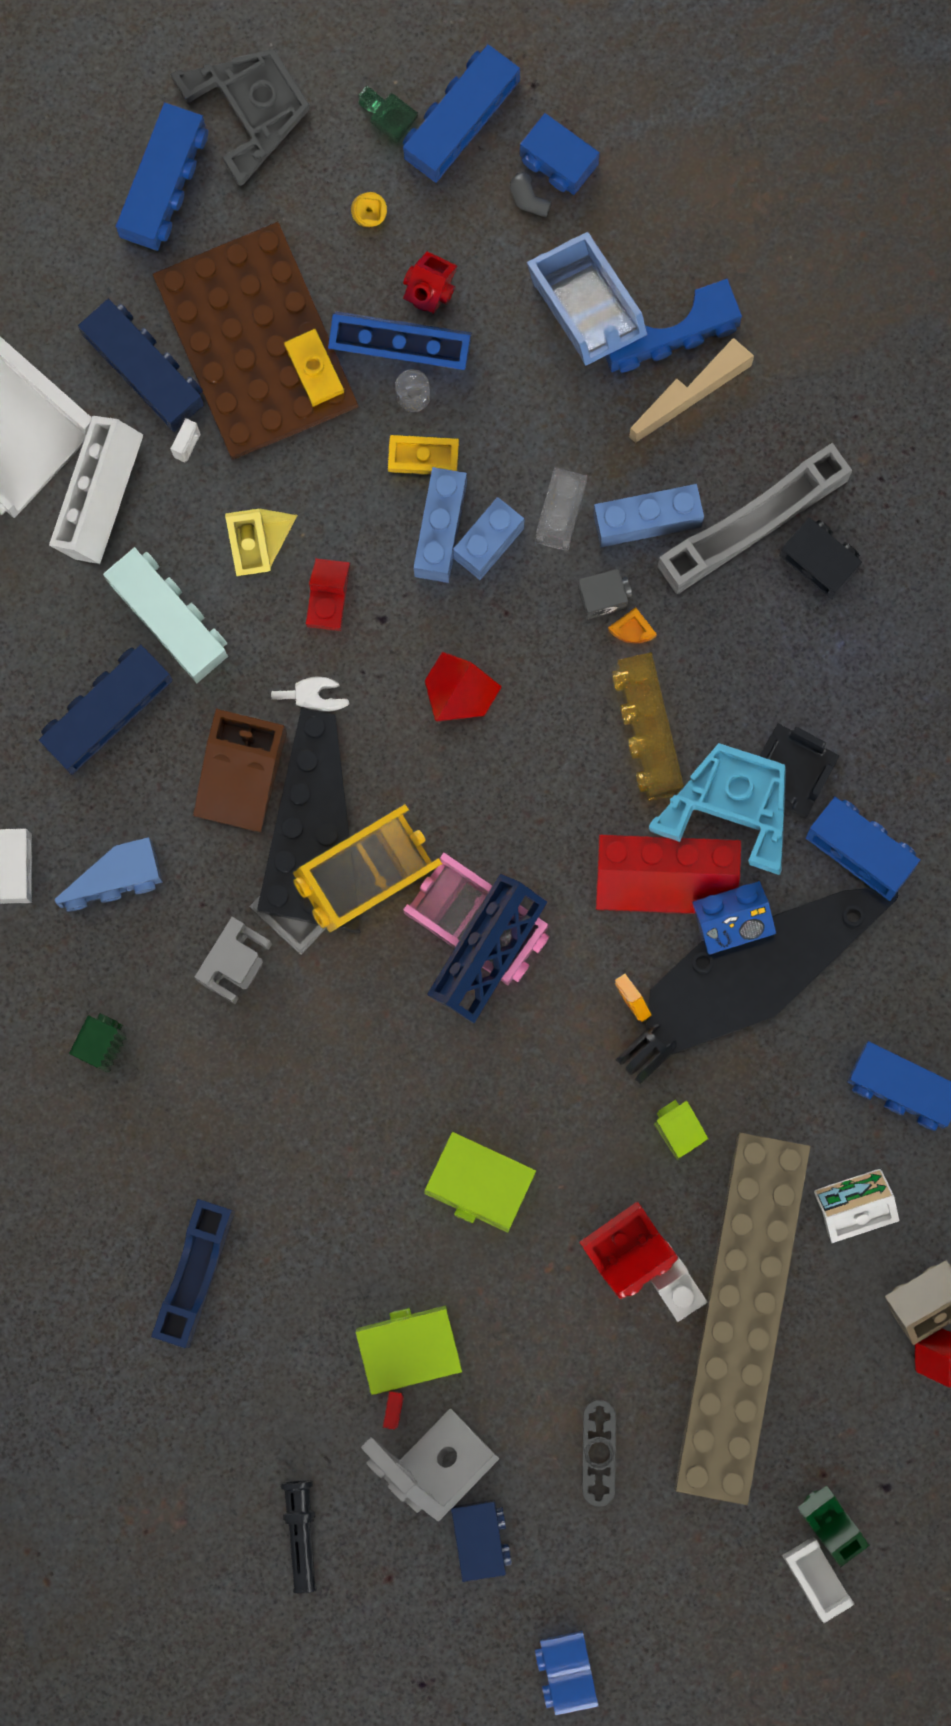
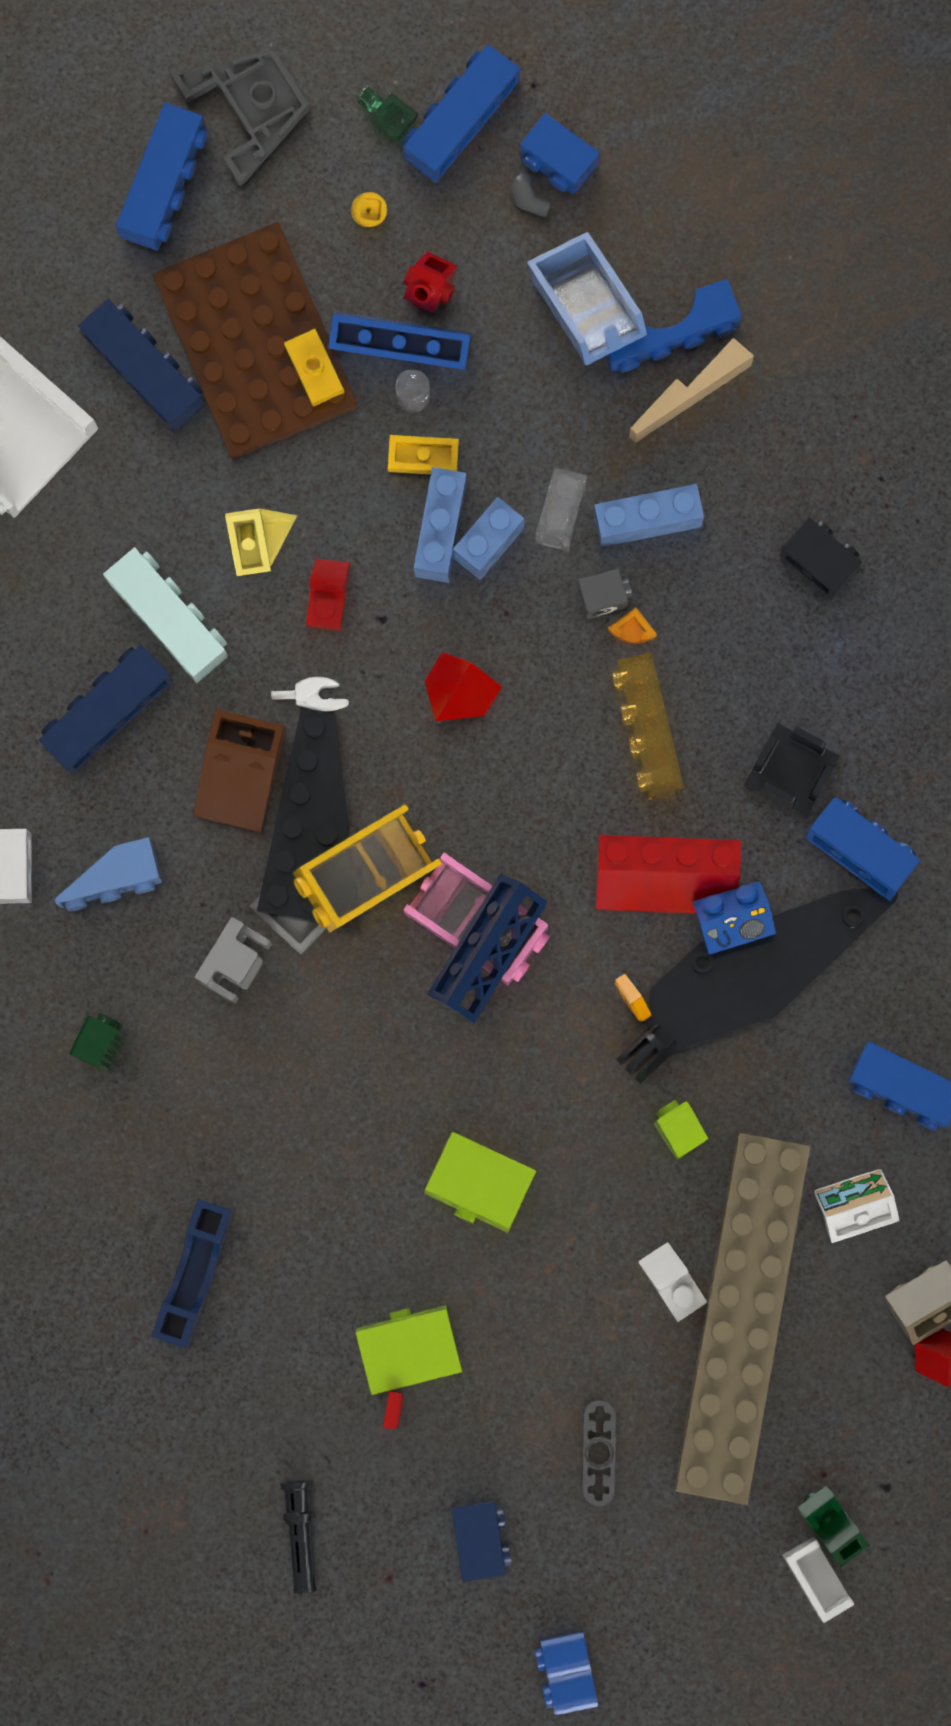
white brick [49,416,143,564] -> none
white tile [171,418,200,462] -> none
light grey bracket [361,1408,499,1522] -> none
red bracket [579,1202,678,1299] -> none
medium azure wing [649,743,786,875] -> none
light grey arch [657,443,852,595] -> none

